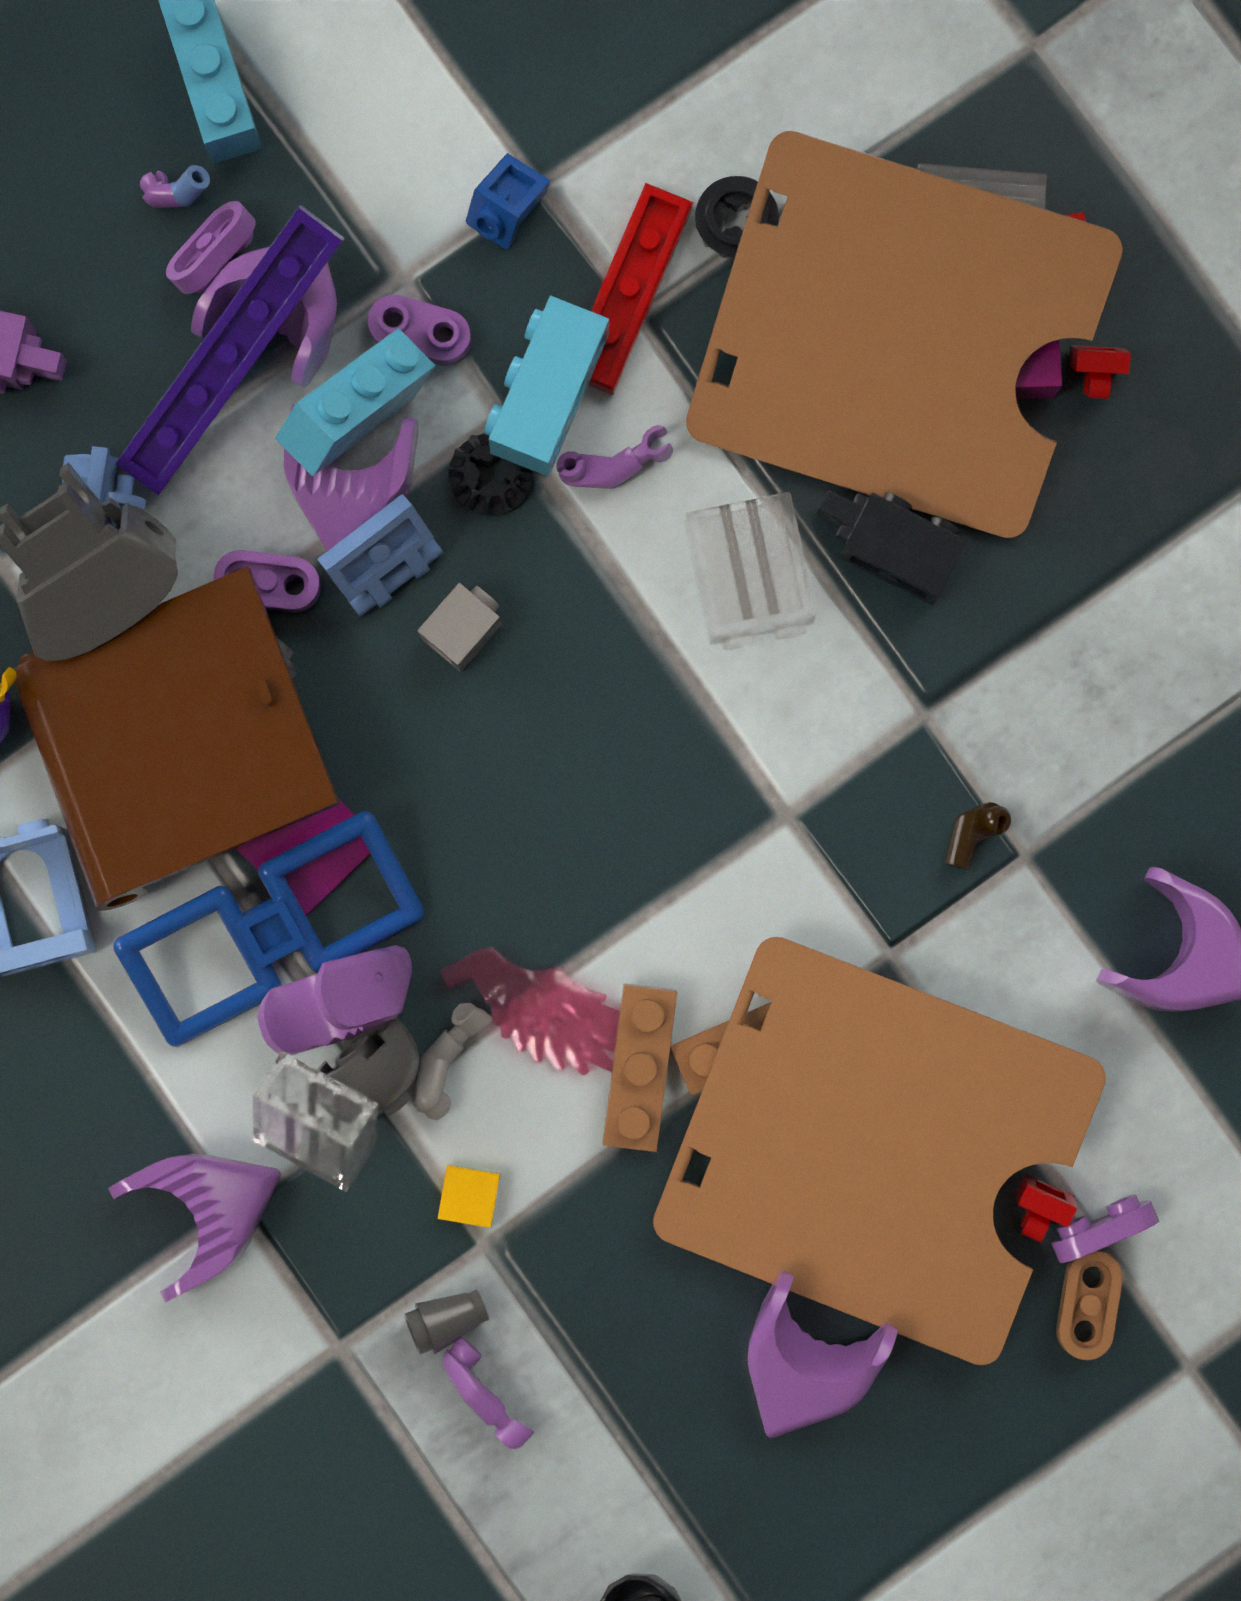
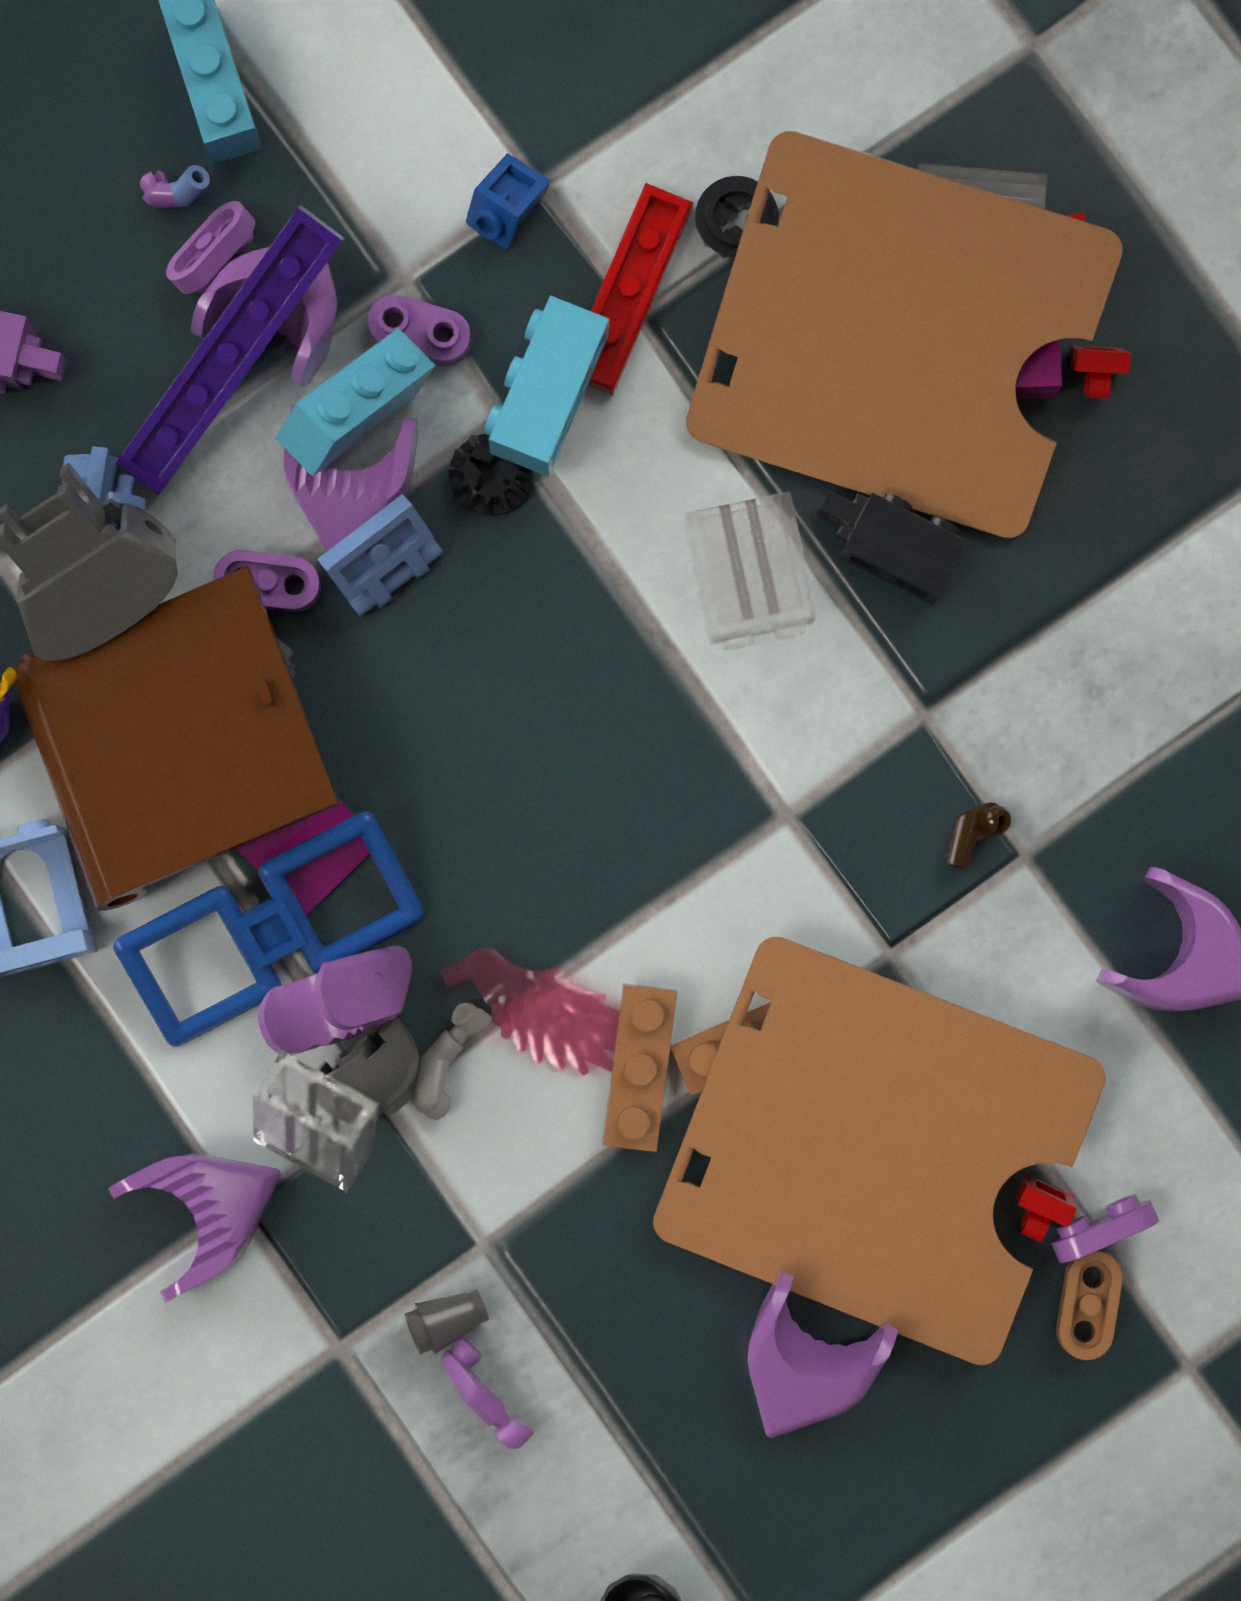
light grey brick [417,583,502,673] -> none
yellow tile [437,1165,501,1228] -> none
medium lavender arm [556,425,673,489] -> none

